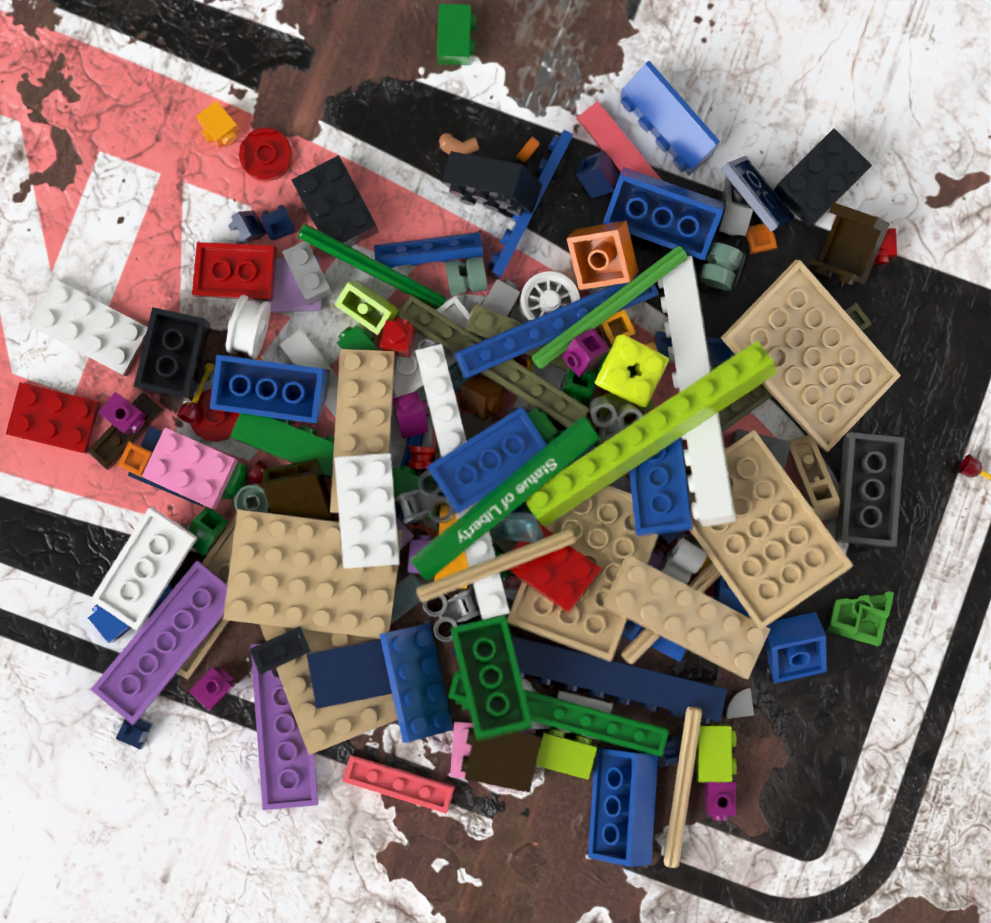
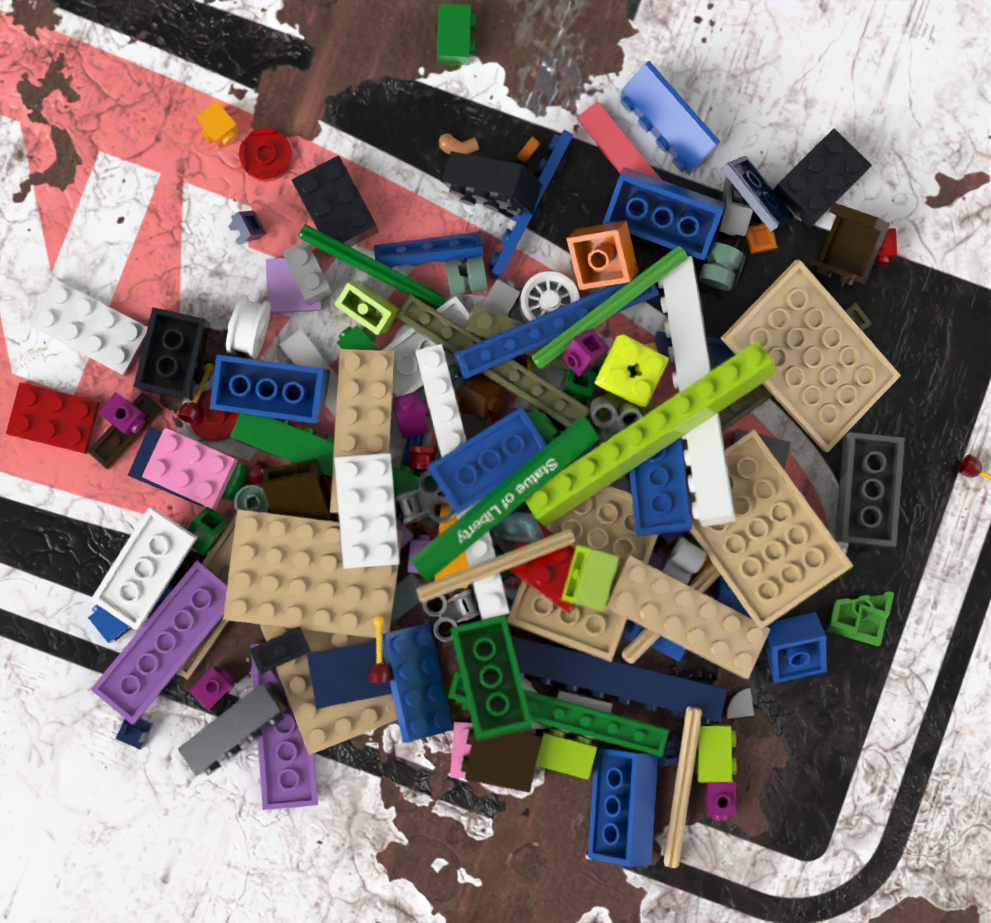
orange tile [117,442,153,478] -> none
red plate [192,242,277,301] -> none
dark blue tile [261,204,295,241] -> none
coral tile [342,754,455,814] -> none
red brick [380,318,416,358] -> none
dark blue panel [576,151,619,198] -> none
light orange brick [598,309,636,349] -> none
tan slope [788,435,840,521] -> none
none -> brick [178,682,290,776]
none -> hinge [369,615,391,683]
none -> lime brick [561,545,618,611]

